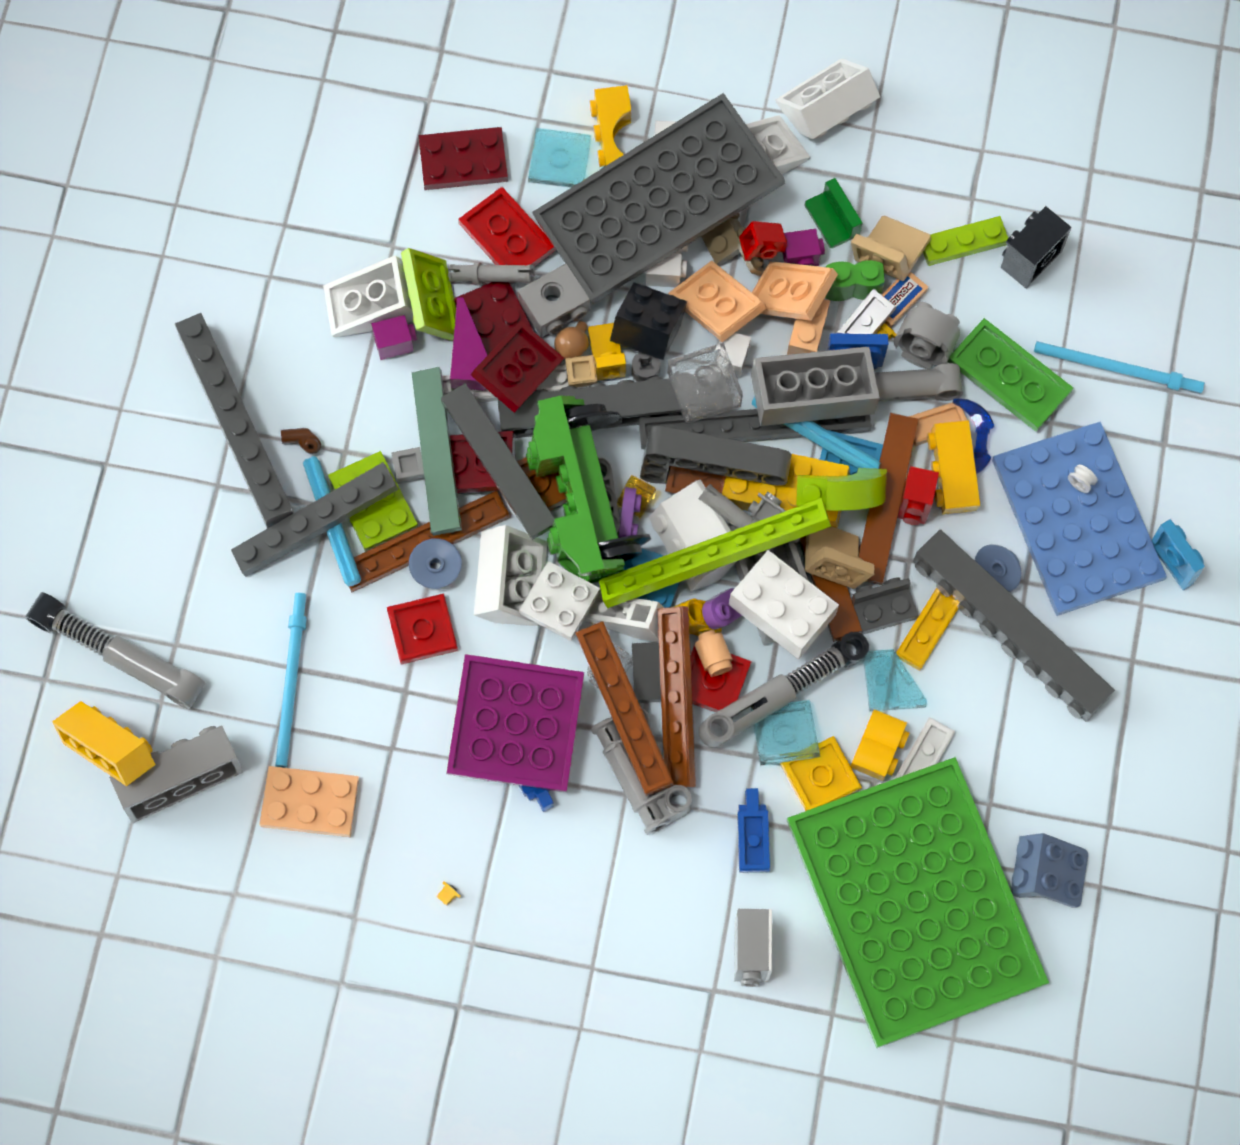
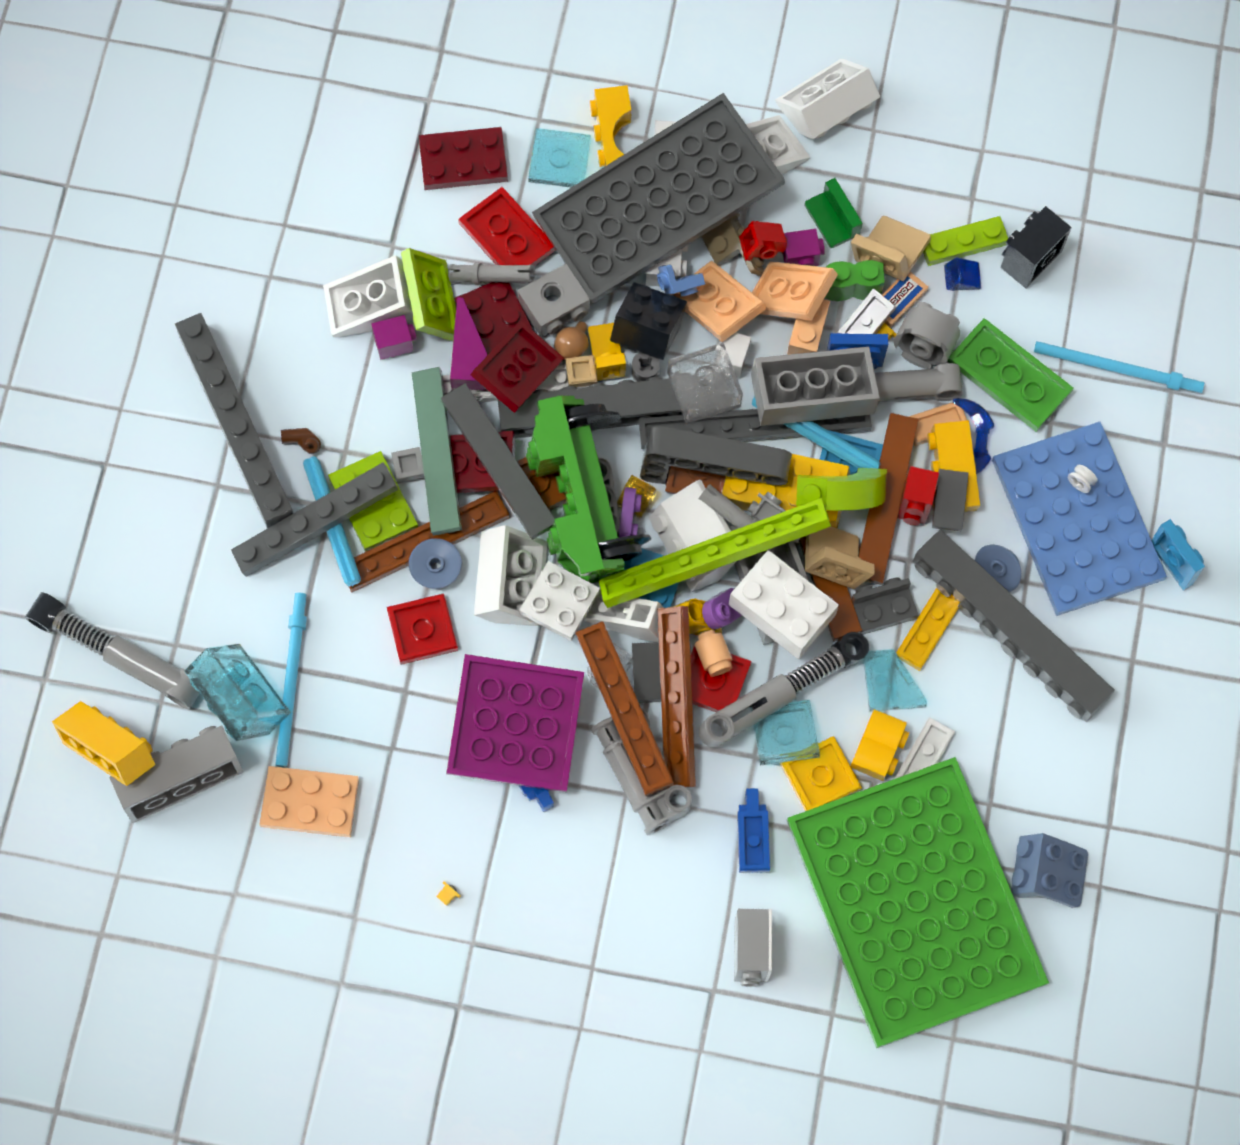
none -> clear light blue brick [184,644,291,741]
none -> medium blue bracket [657,264,705,296]
none -> dark grey tile [932,469,968,532]
none -> clear blue slope [944,257,981,291]

